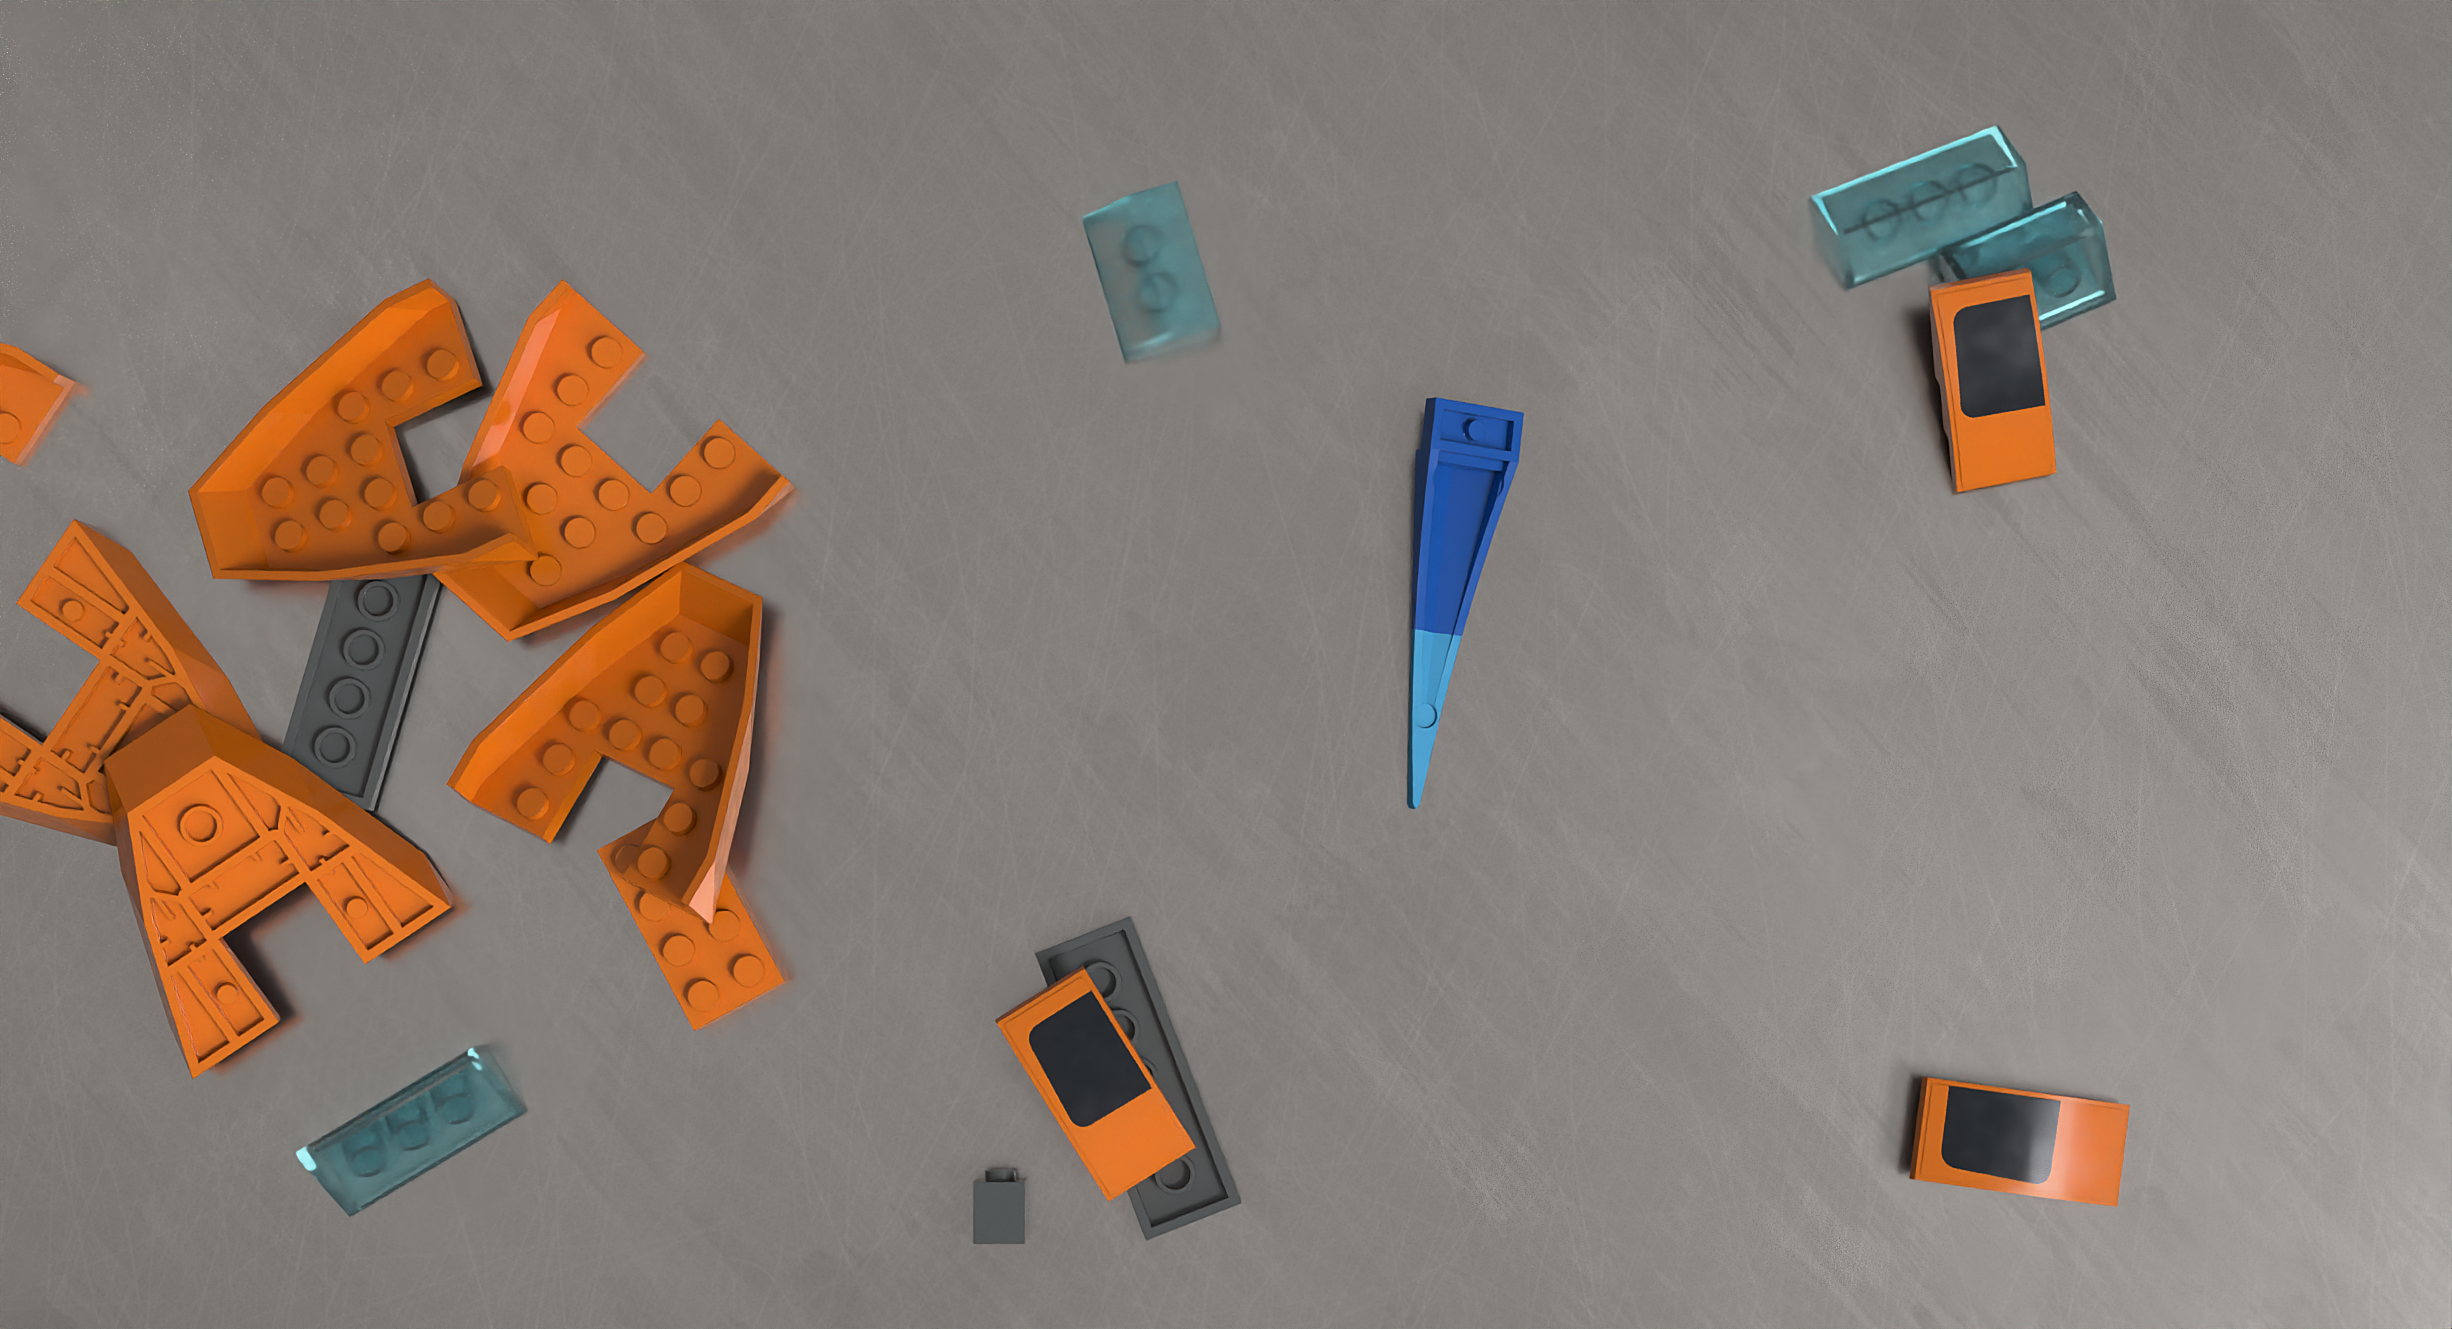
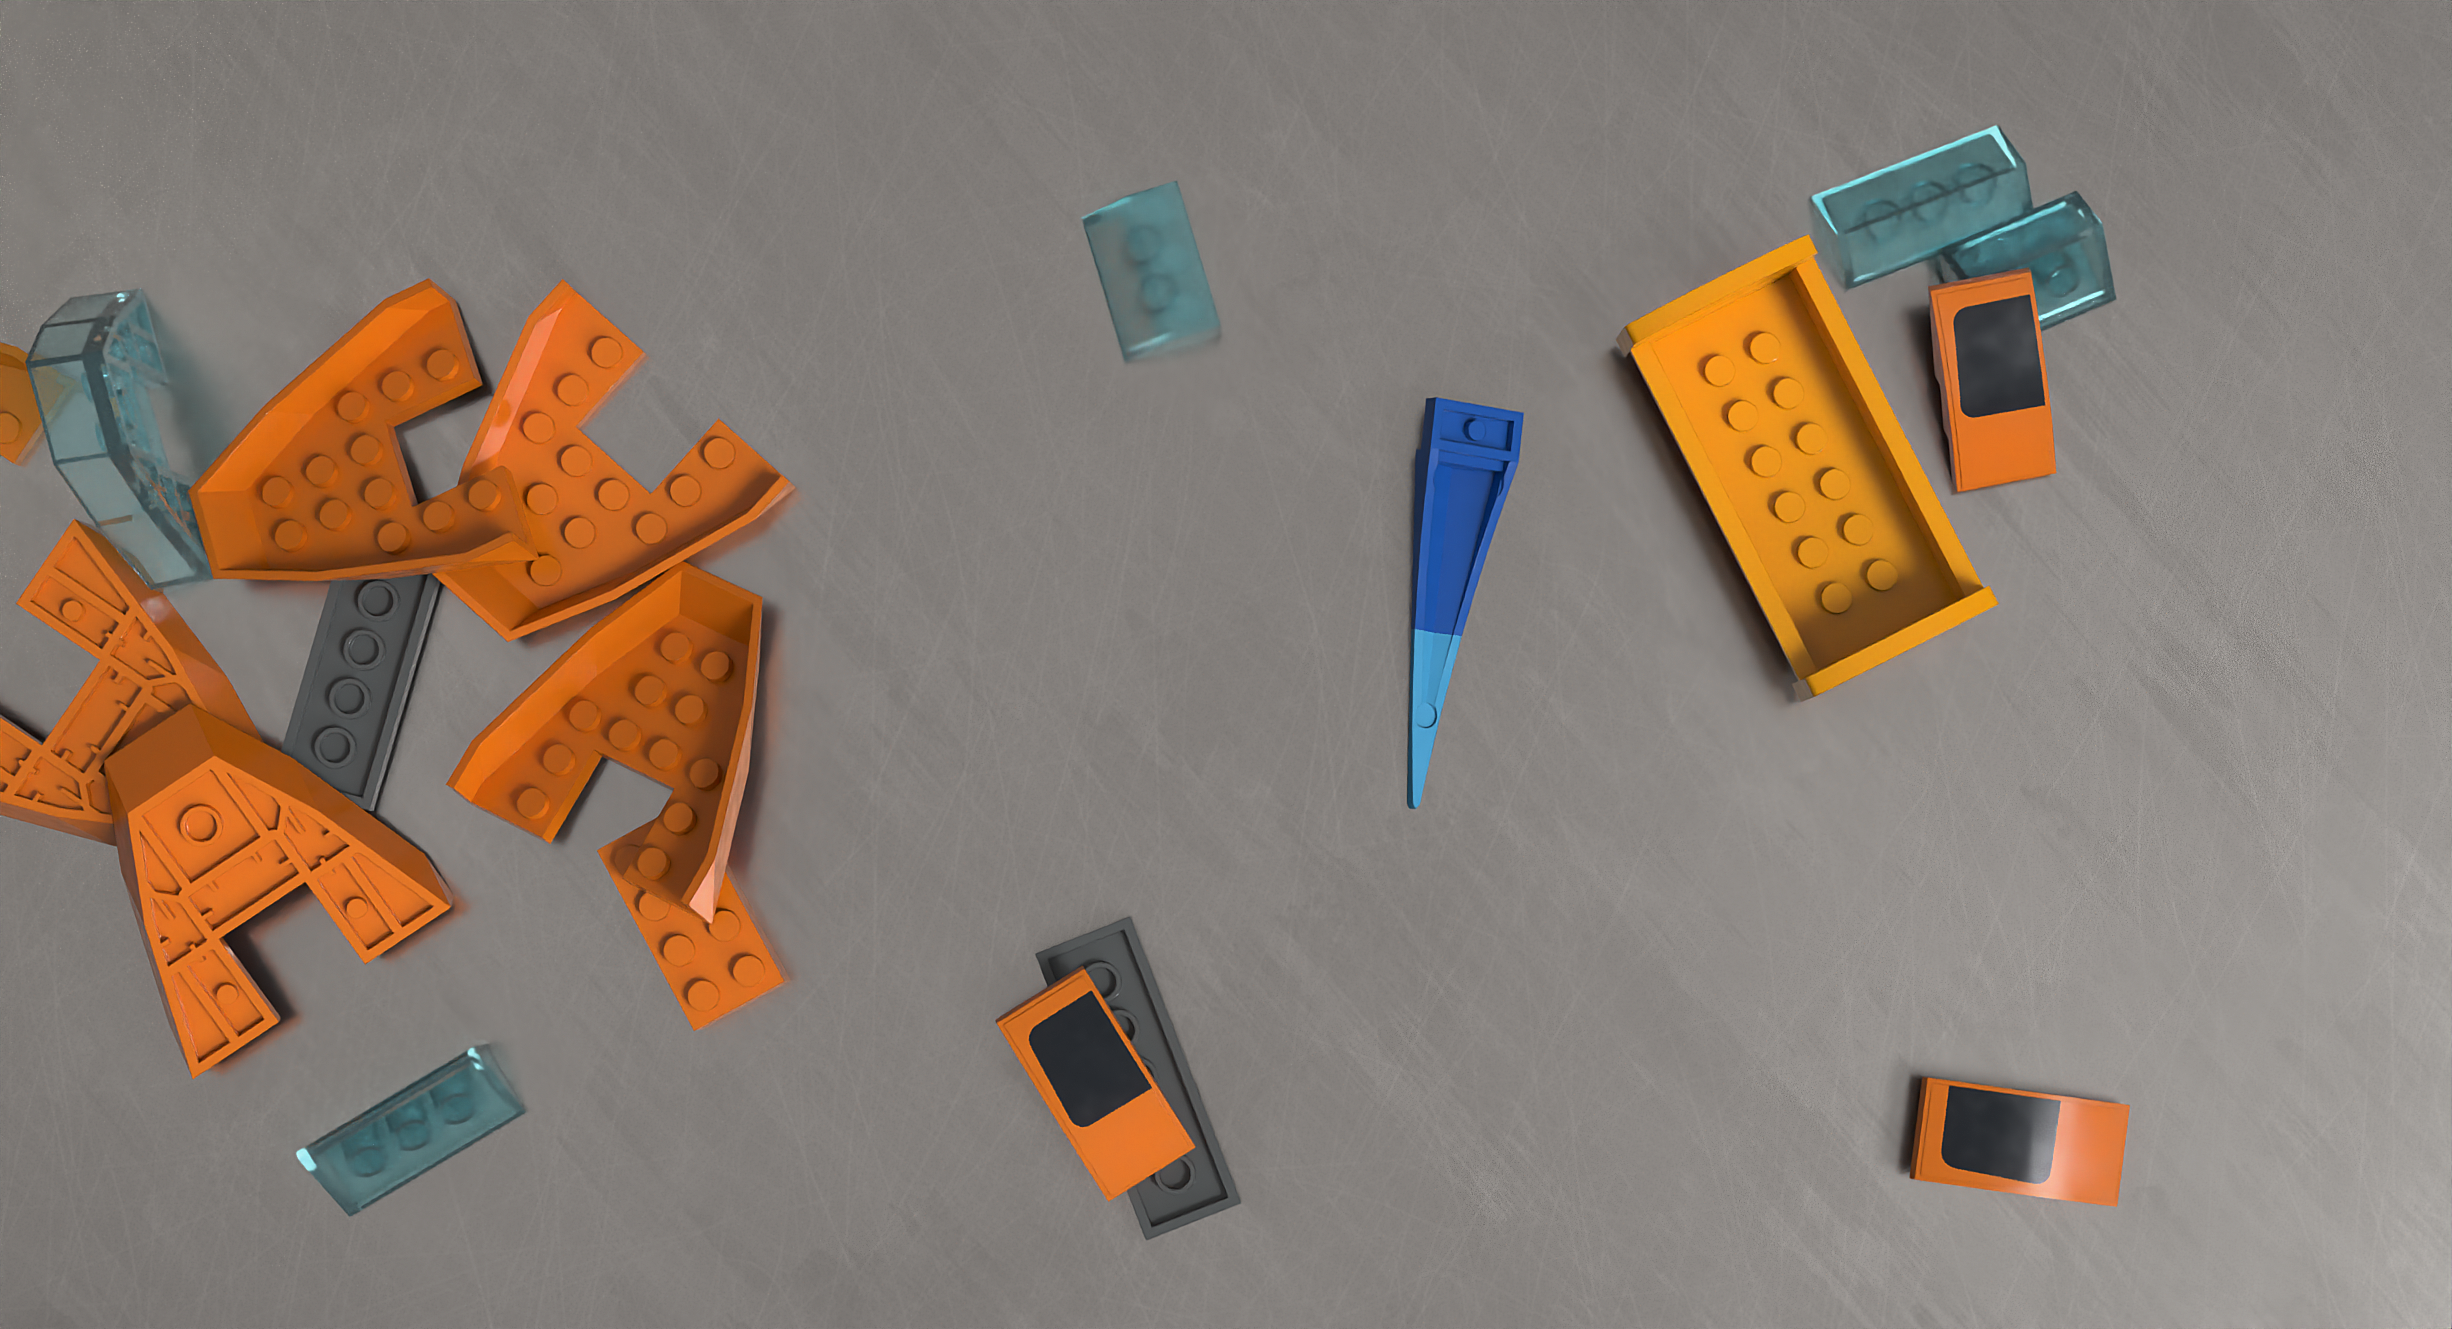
dark grey brick [973,1169,1027,1244] -> none
none -> clear light blue piece [25,288,213,594]
none -> light orange piece [1616,234,1999,702]

